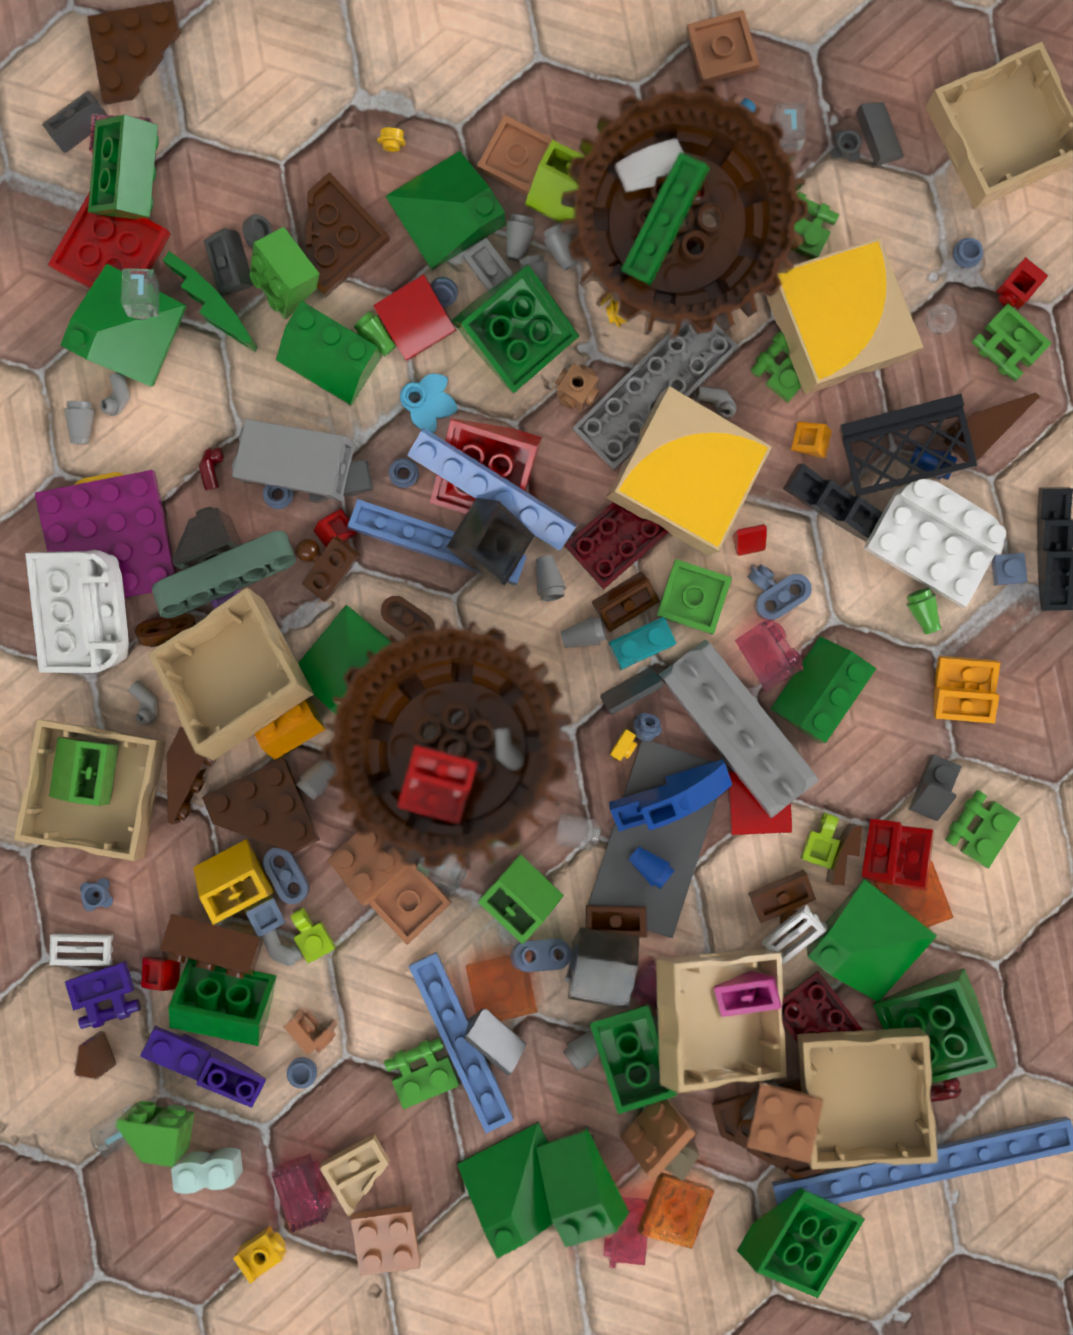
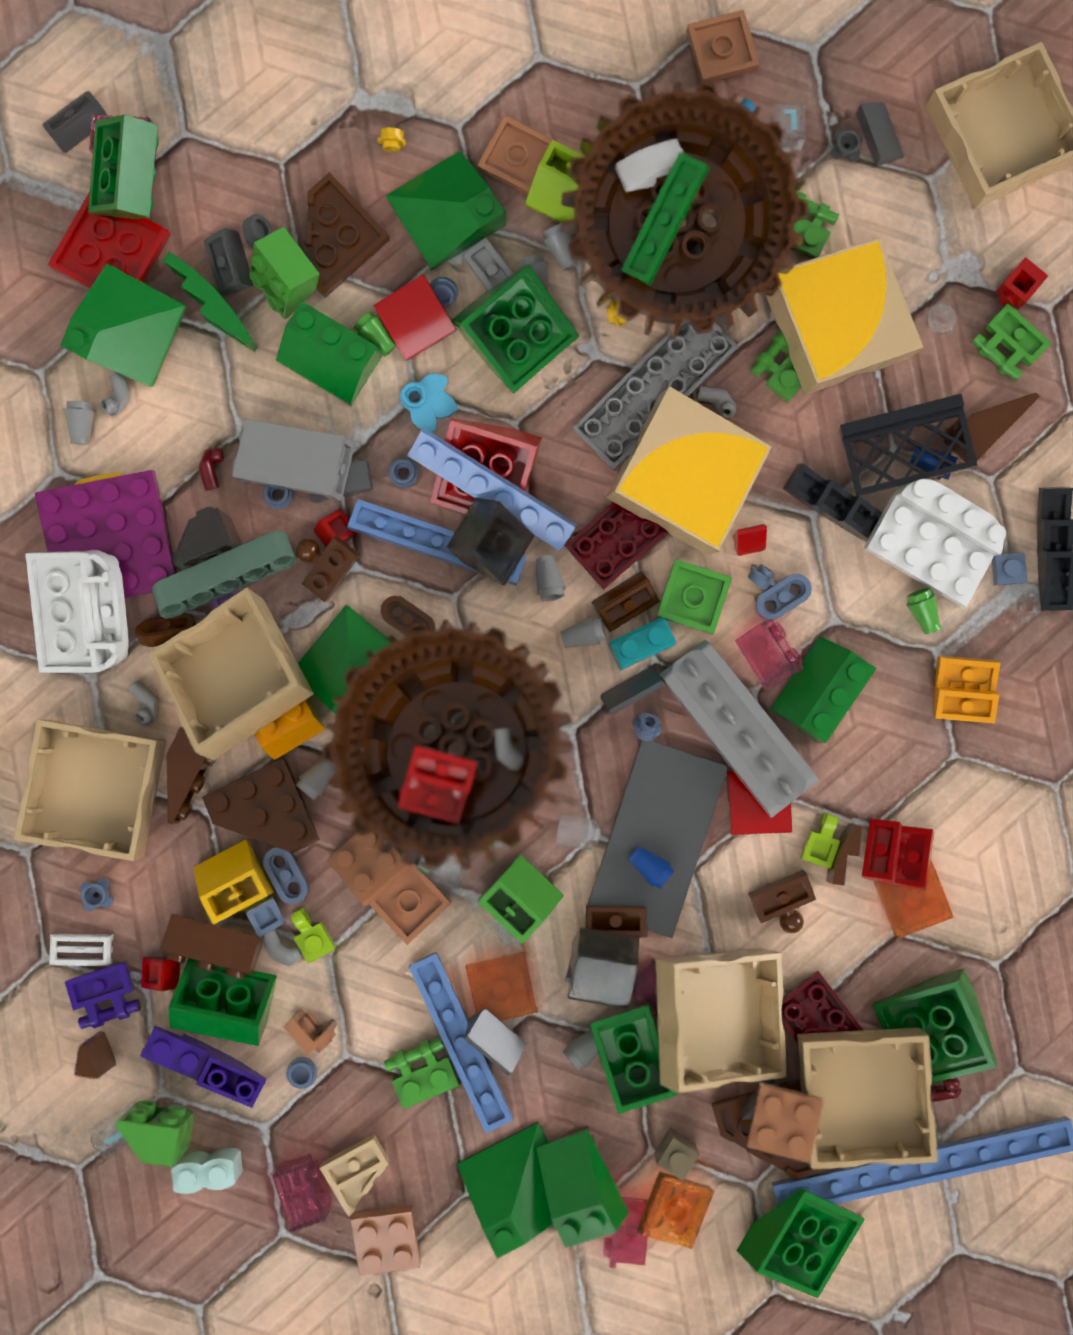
bright green slope [49,737,119,806] -> none
reddish brown plate [87,0,181,105] -> none
clear brick [121,269,159,320] -> none
yellow brick [233,1226,286,1284] -> none
light grey cone [506,214,535,261] -> none
sand blue plate [510,939,571,972] -> none
medium nougat brick [555,363,600,412] -> none
yellow plate [609,729,637,761] -> none
blue slope [609,759,732,831] -> none
nougat plate [620,1098,696,1180] -> none
dark pink slope [714,971,782,1017] -> none
white tile [762,905,828,965] -> none
light orange slope [791,421,832,458] -> none
green slope [807,878,937,1002] -> none
dark grey slope [909,754,962,821] -> none
bright green plate [945,790,1021,869] -> none
sand blue plate [953,238,983,268] -> none

